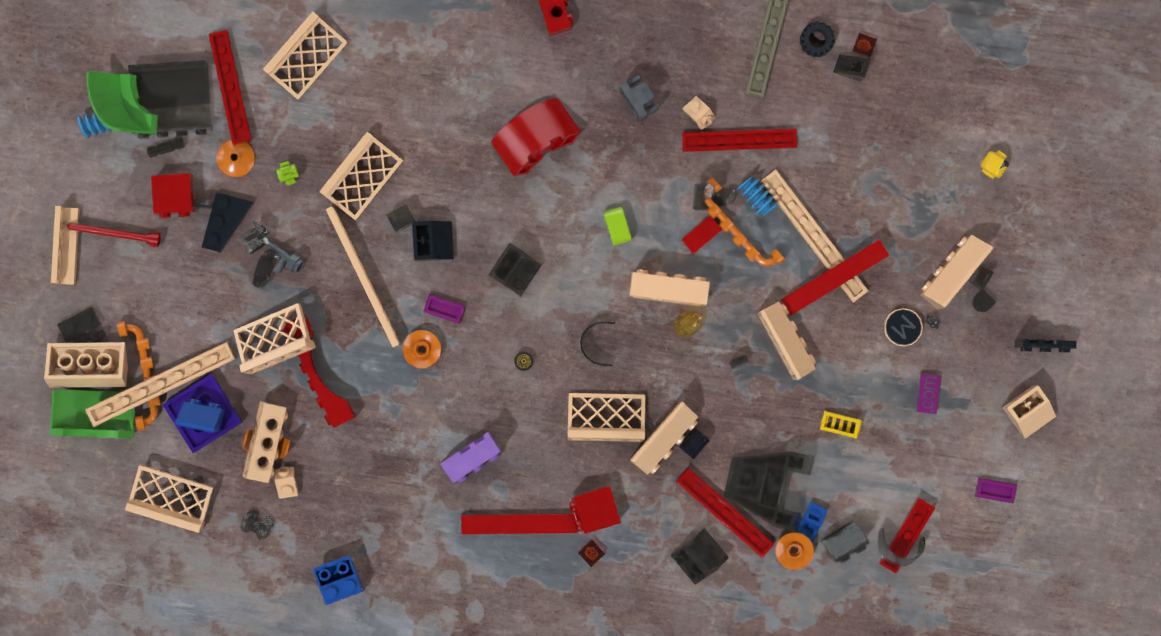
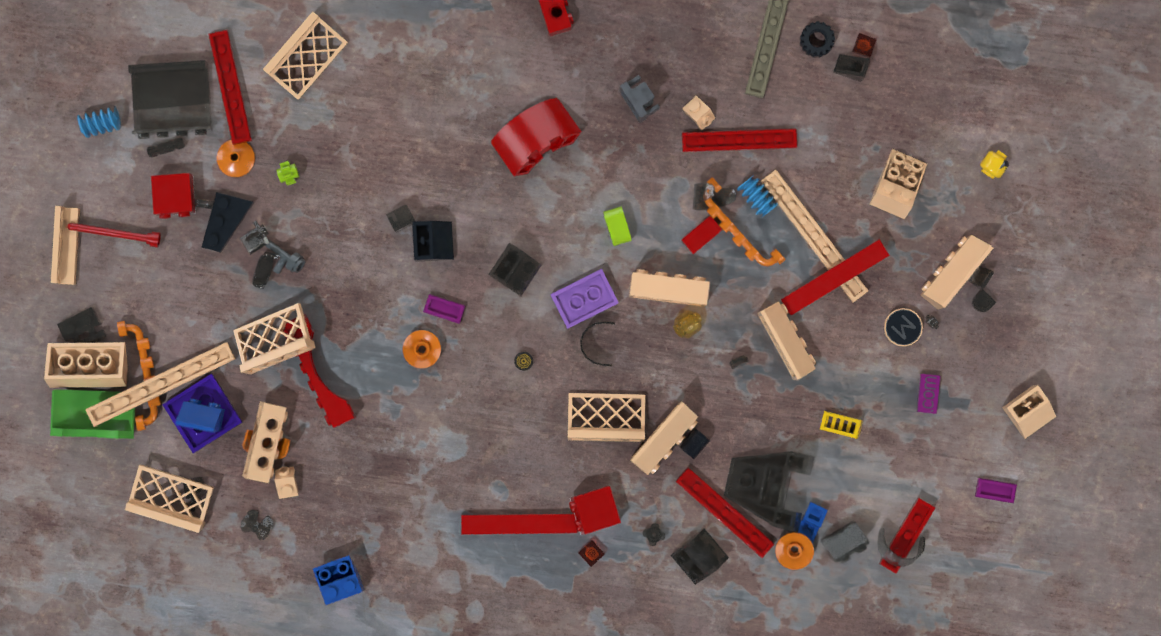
bright green panel [86,71,158,134] -> none
light nougat fence [319,132,403,220] -> none
light nougat tile [326,206,401,348] -> none
medium lavender wedge [440,432,502,484] -> none
black wing [1015,339,1077,353] -> none
none -> medium lavender plate [550,269,619,329]
none -> clear smoke plate [643,523,665,546]
none -> light nougat slope [870,149,927,219]

